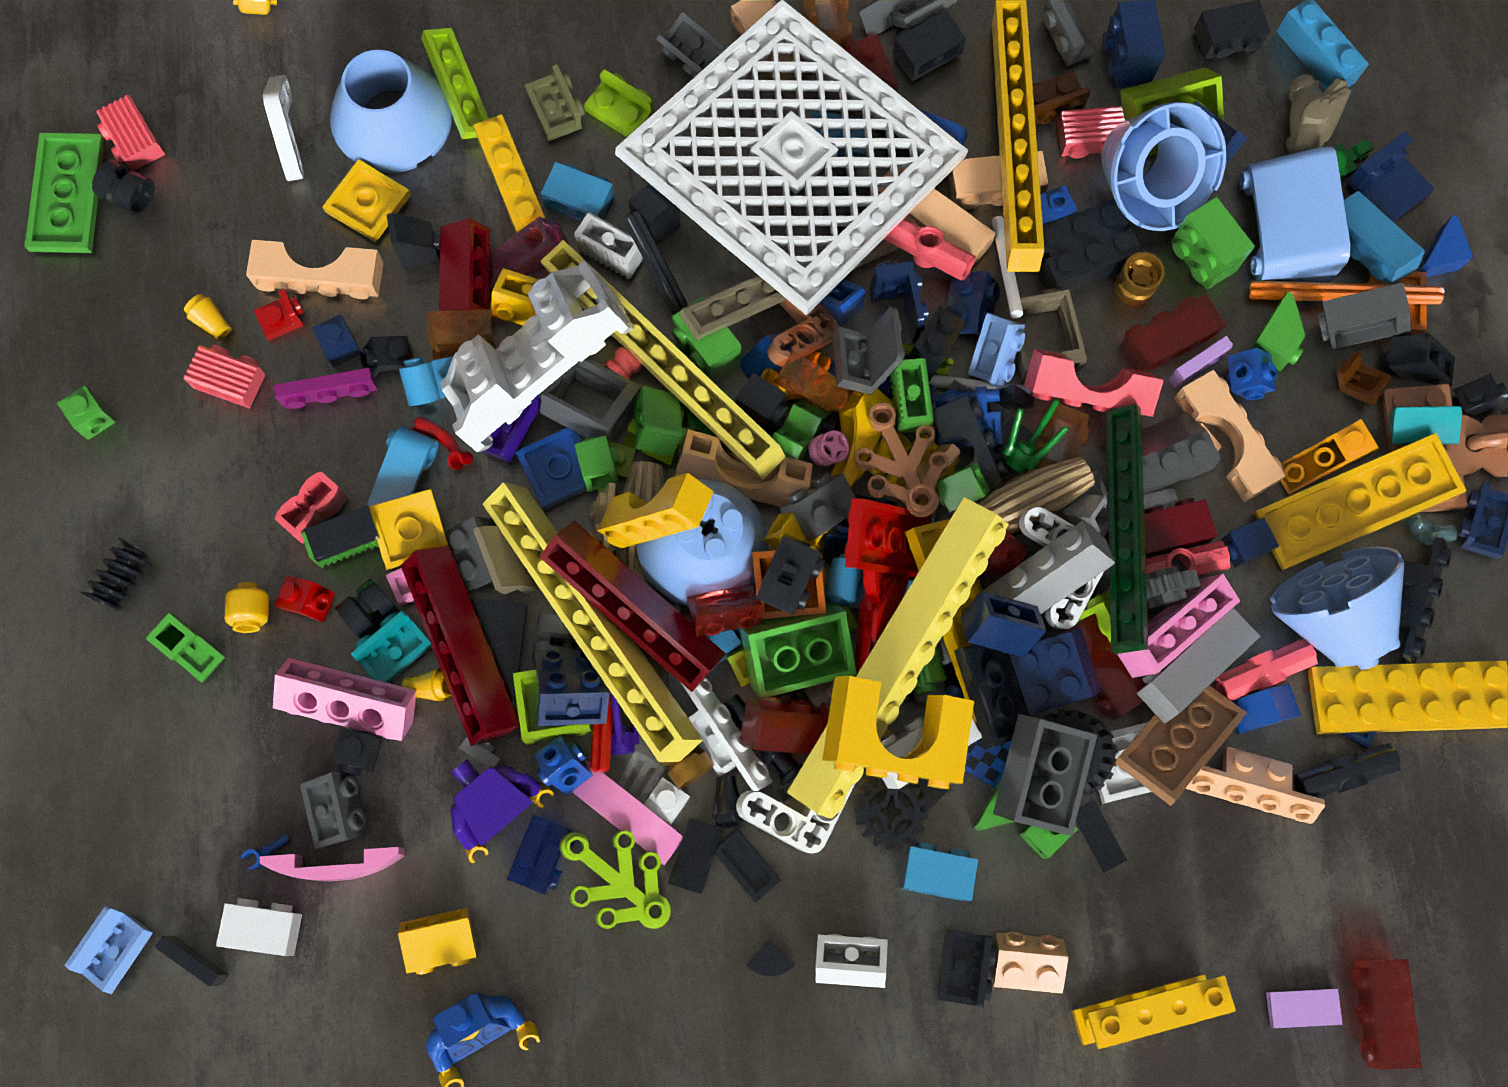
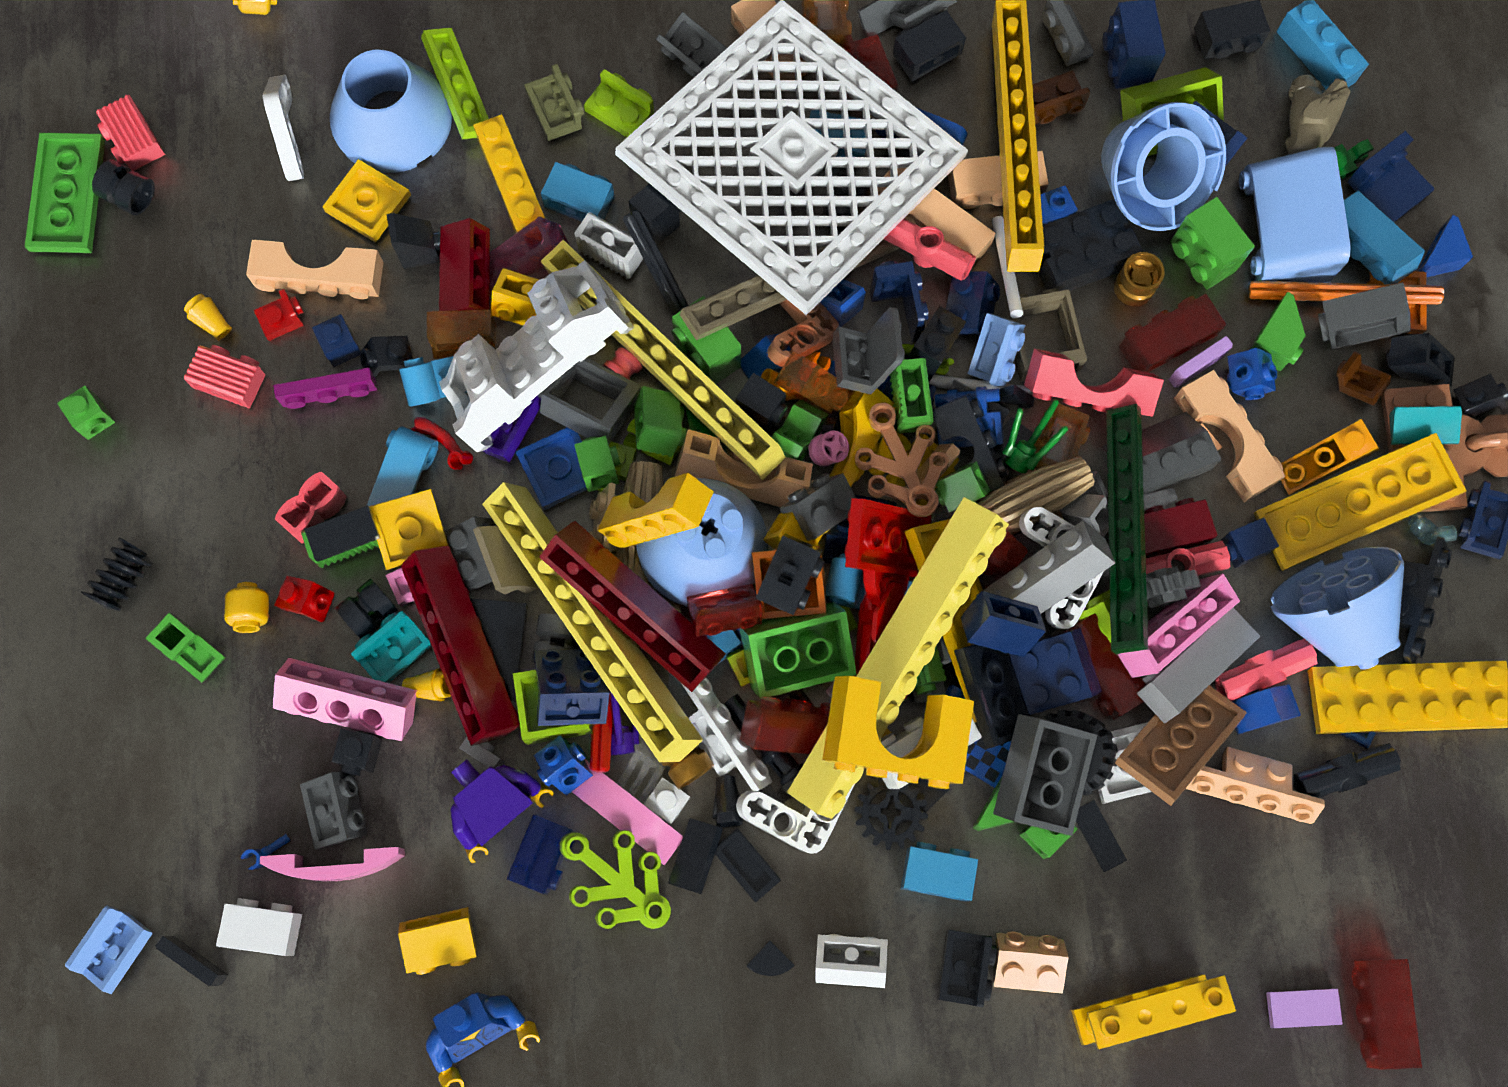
coral brick [1056,106,1124,159] -> none

